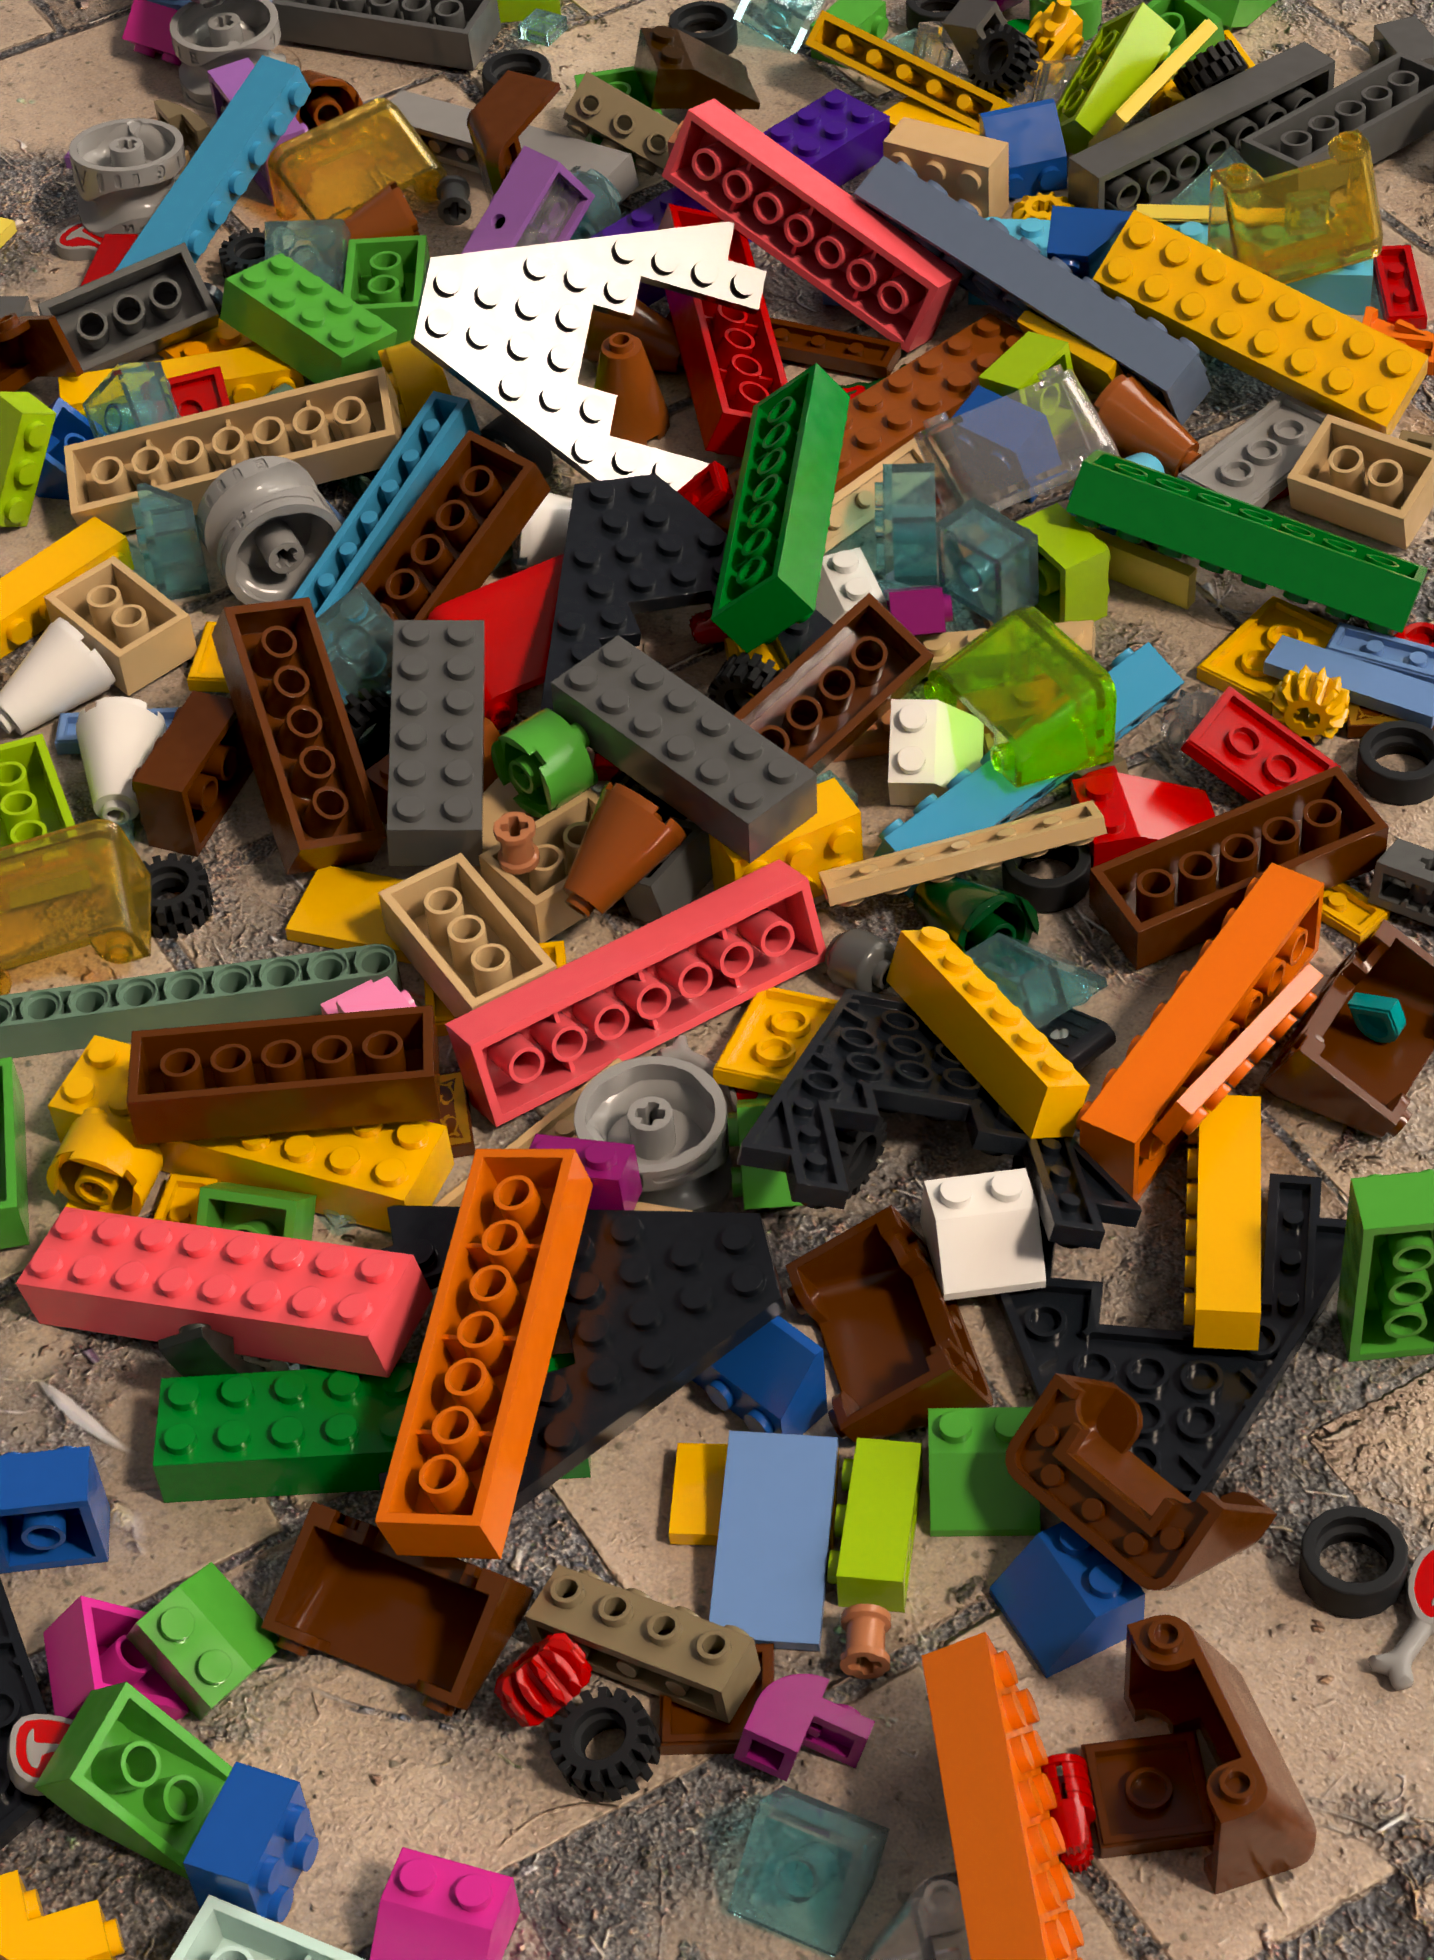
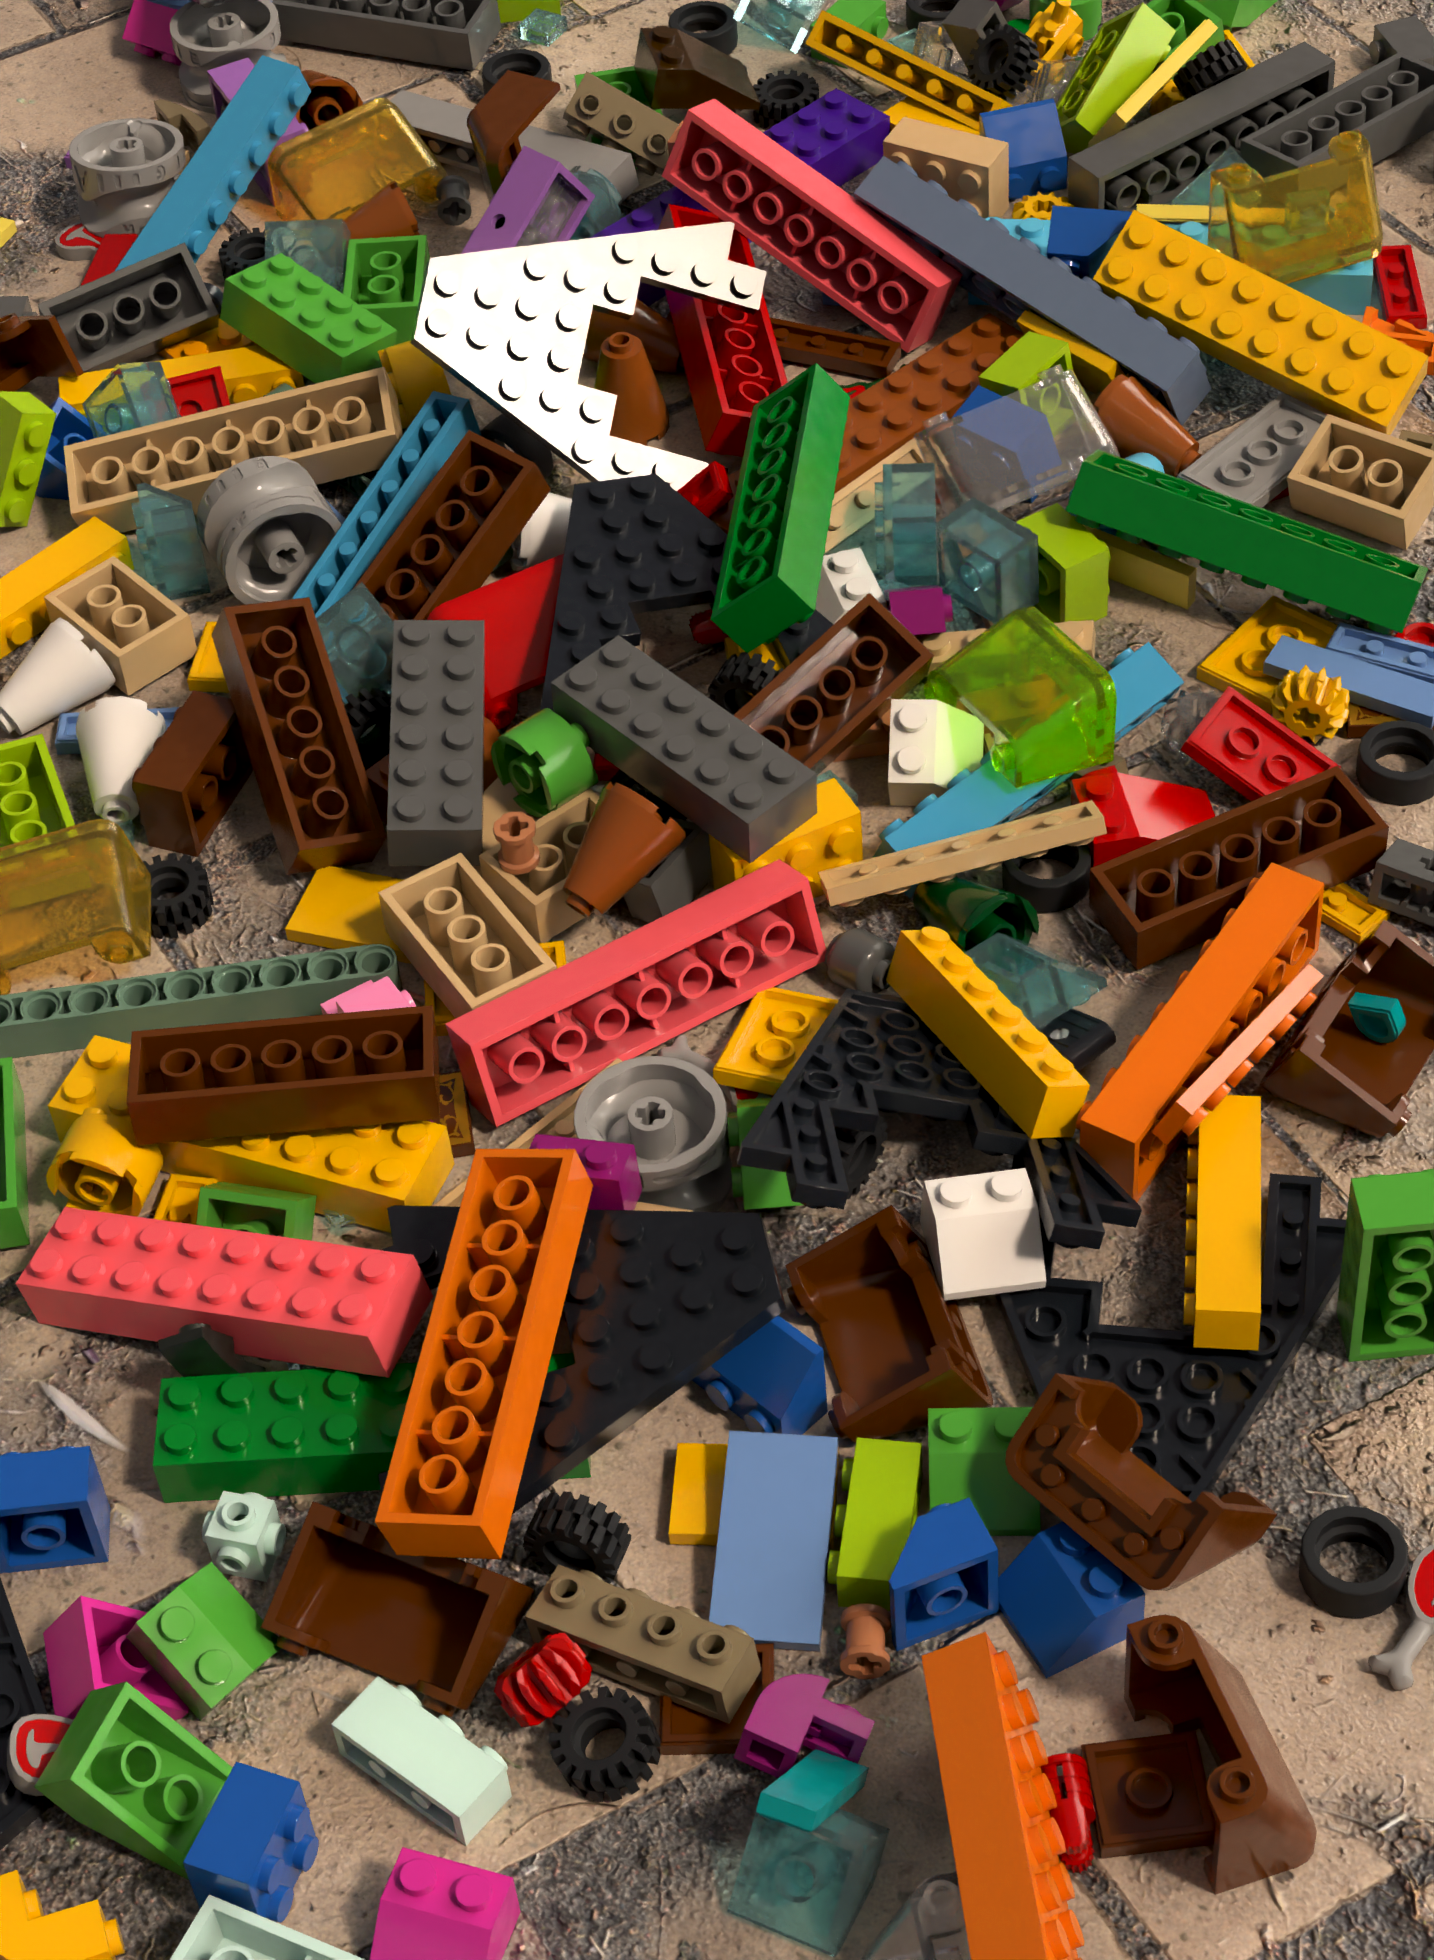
none -> light aqua brick [202,1491,286,1582]
none -> light aqua brick [331,1676,512,1846]
none -> black tyre [523,1491,631,1584]
none -> black tyre [753,70,819,129]
none -> teal tile [756,1749,869,1833]
none -> blue slope [889,1497,999,1651]

